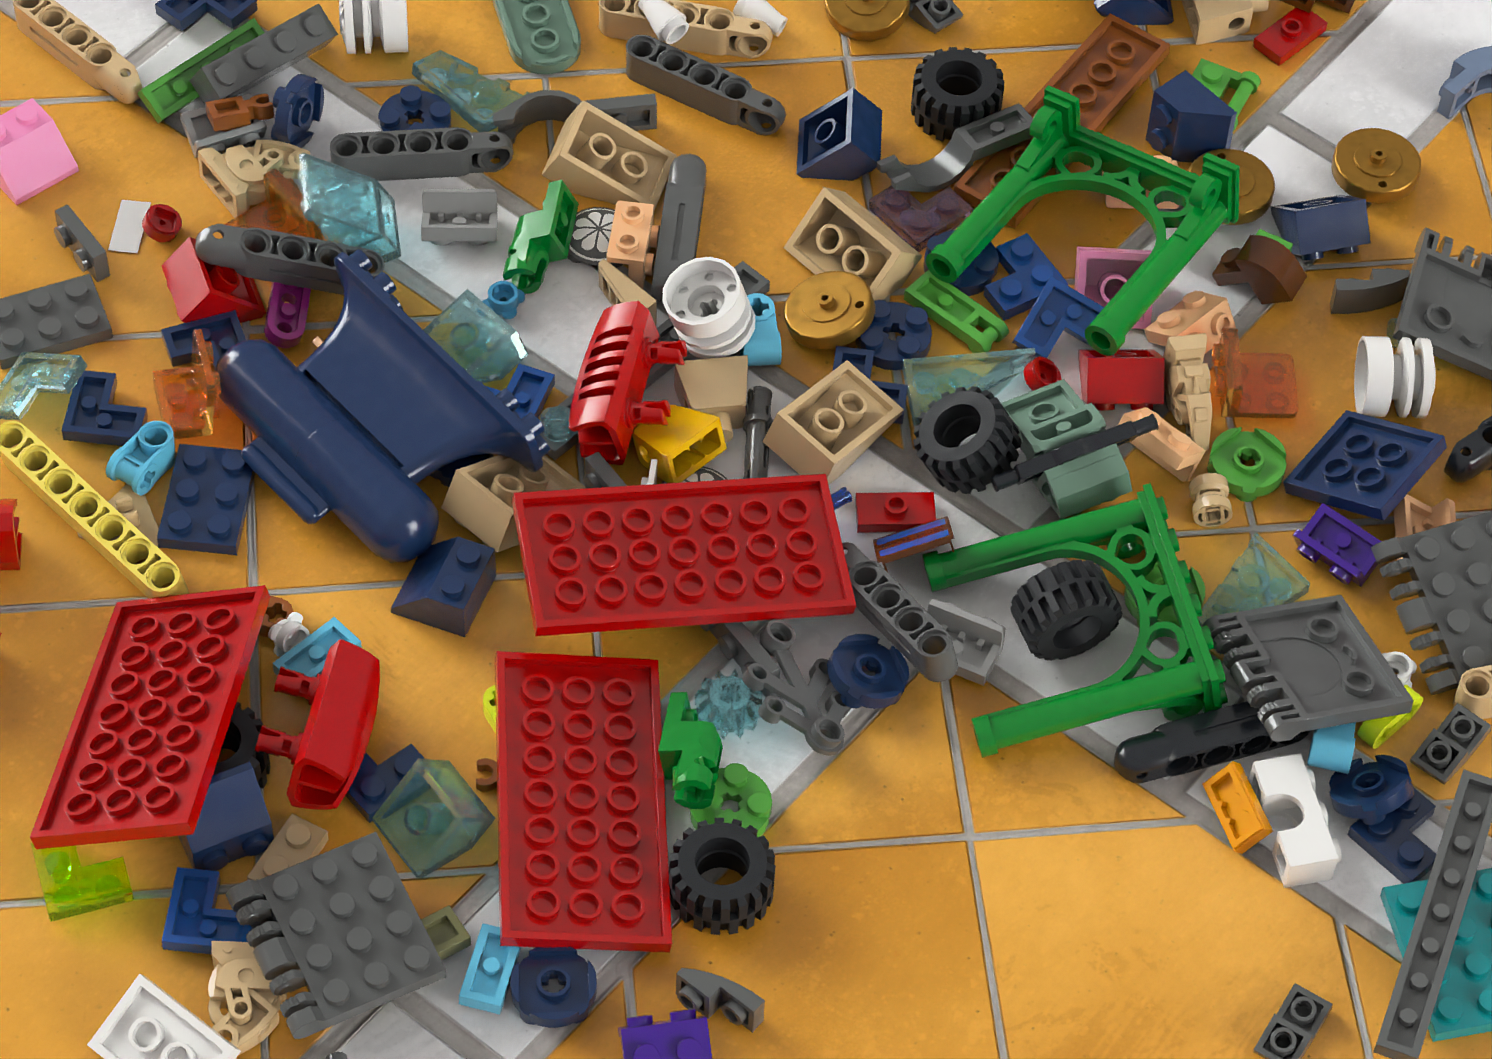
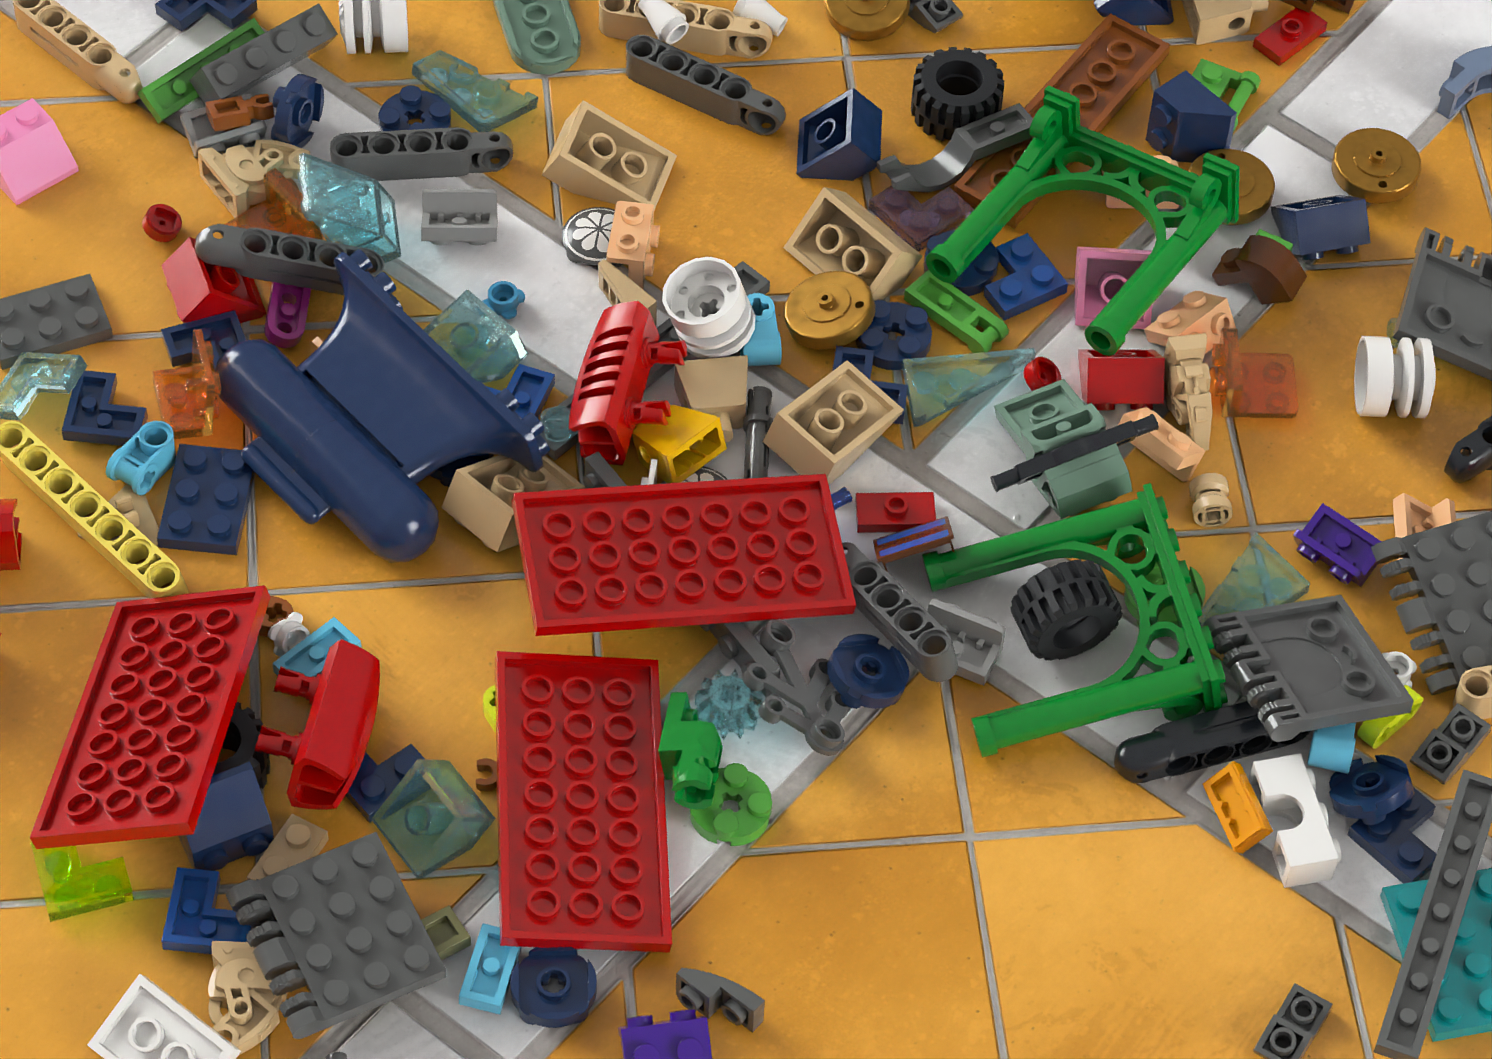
dark grey plate [54,204,110,282] -> none
white sticker [108,200,151,254] -> none
dark blue slope [391,537,496,637] -> none
dark grey piece [492,90,657,144] -> none
green plate [503,179,579,294] -> none
dark grey piece [651,153,707,301] -> none
black tyre [669,818,776,935] -> none
black tyre [913,386,1021,494] -> none
blue plate [1012,276,1104,358] -> none
bright green plate [1207,427,1287,502] -> none
dark blue plate [1283,410,1447,521] -> none
dark grey slope [1330,268,1410,314] -> none

